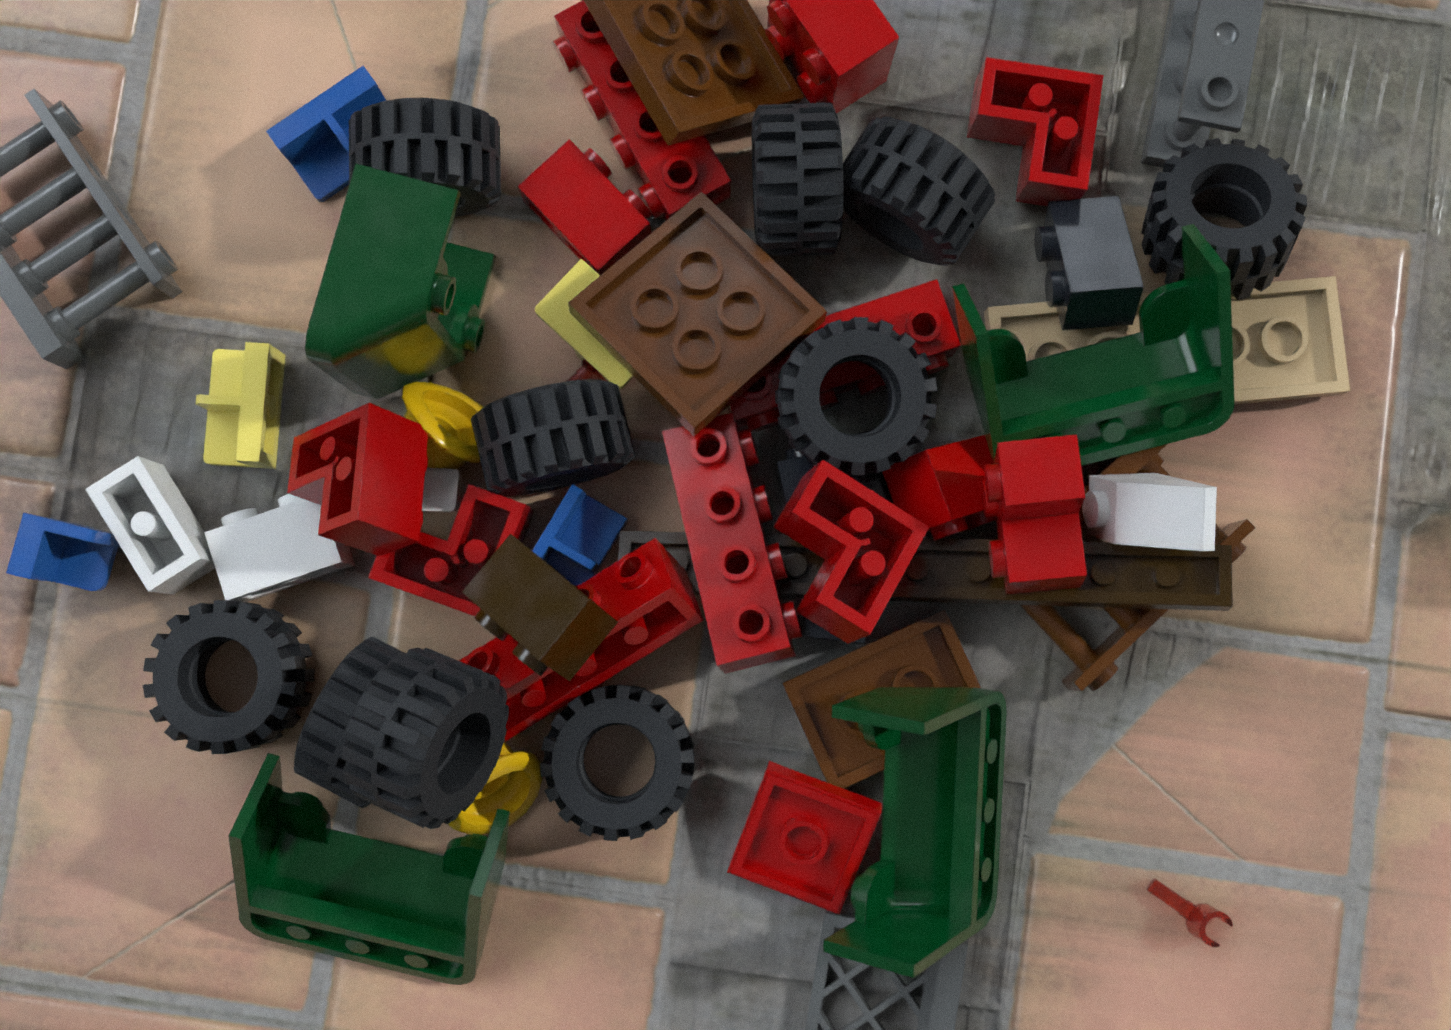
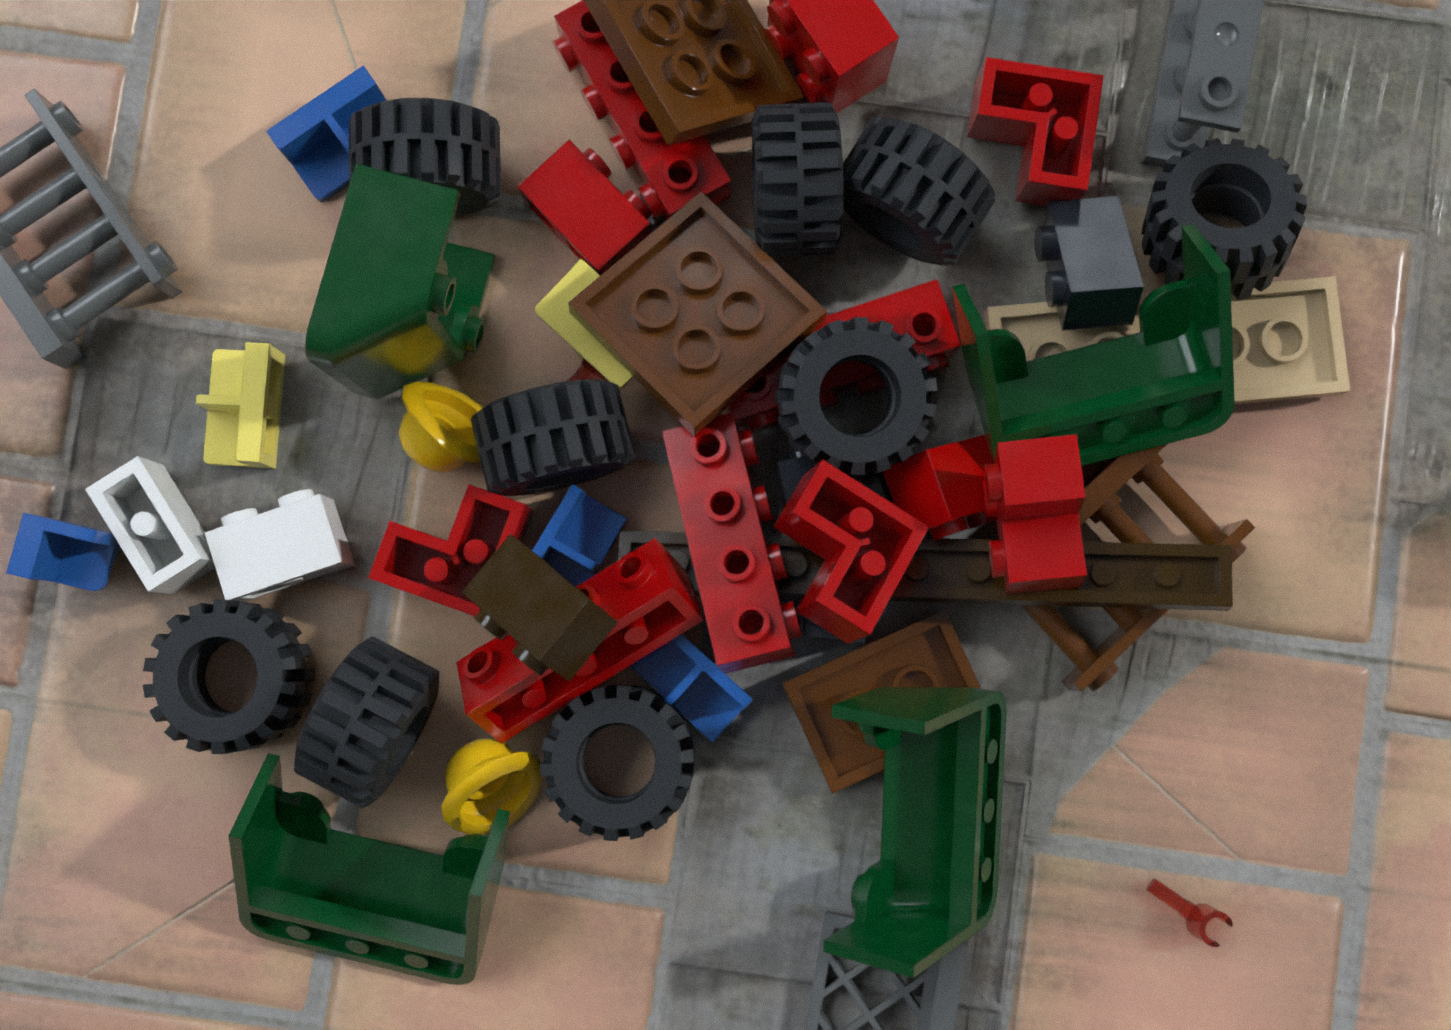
red brick [287,402,428,556] -> none
black tyre [342,647,509,829] -> none
white slope [422,468,466,512] -> none
red plate [727,761,882,914] -> none
white slope [1082,473,1217,551] -> none
none -> blue panel [630,634,753,742]

